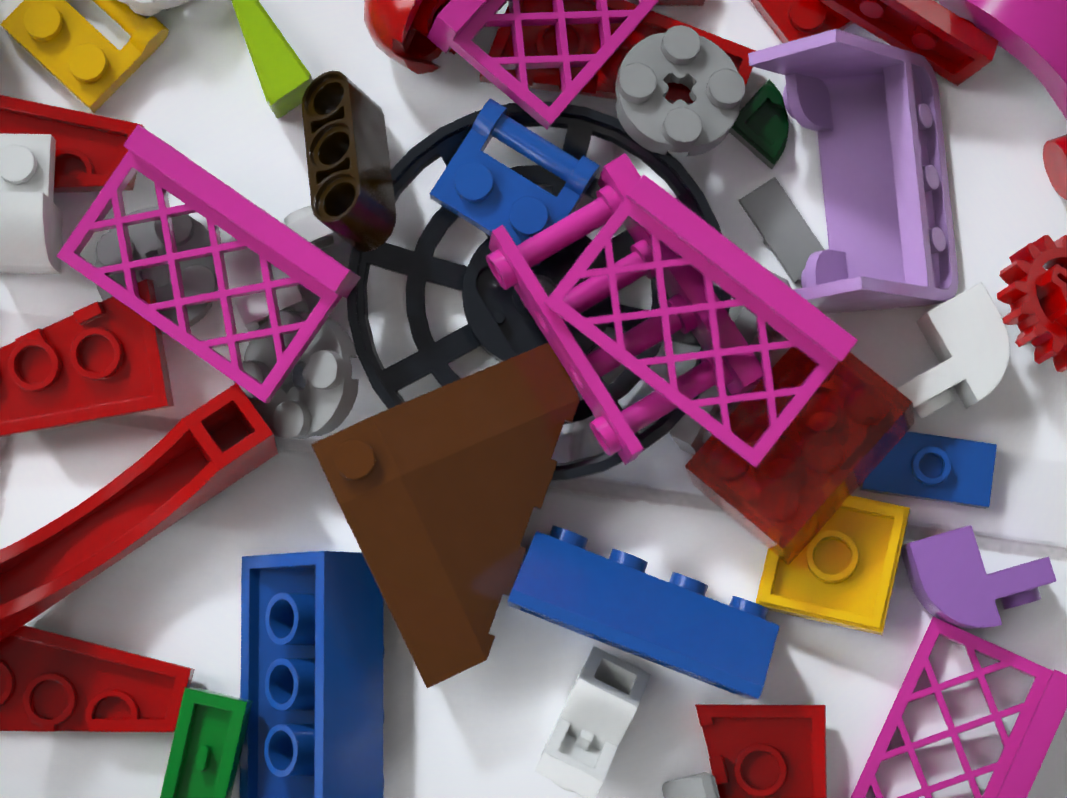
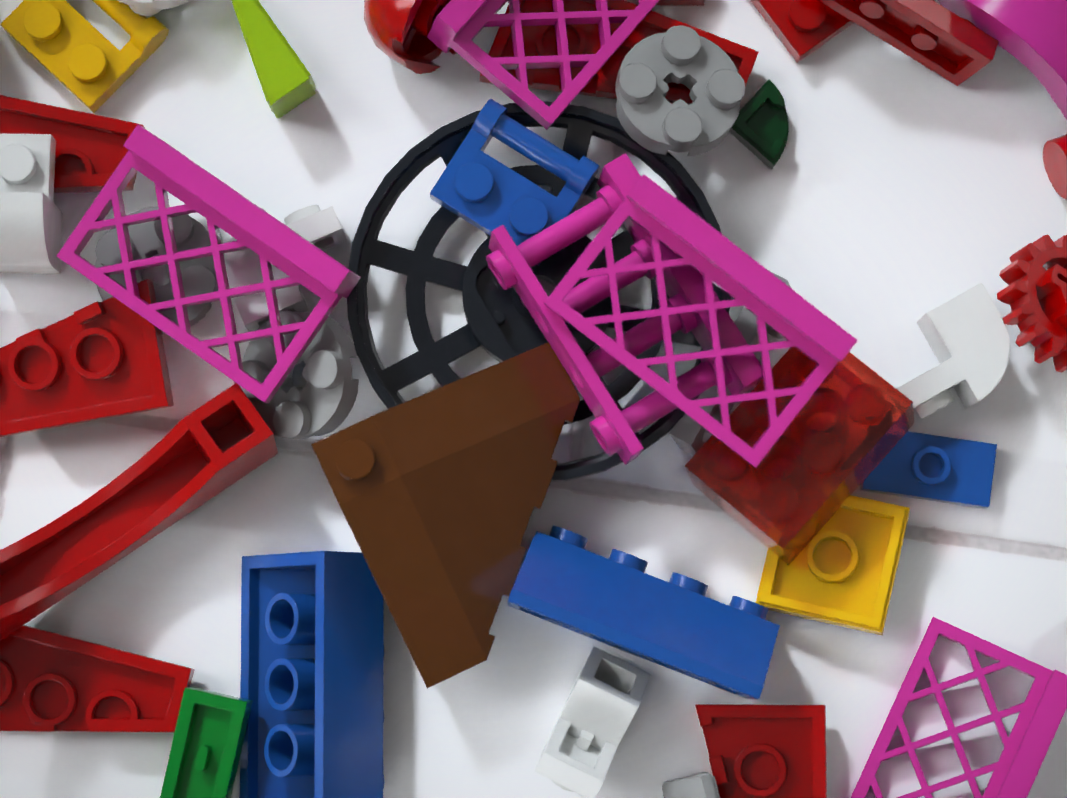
dark brown beam [301,70,396,252] -> none
light grey window [738,177,824,283] -> none
lavender windscreen [748,29,958,314] -> none
medium lavender brick [901,525,1057,629] -> none

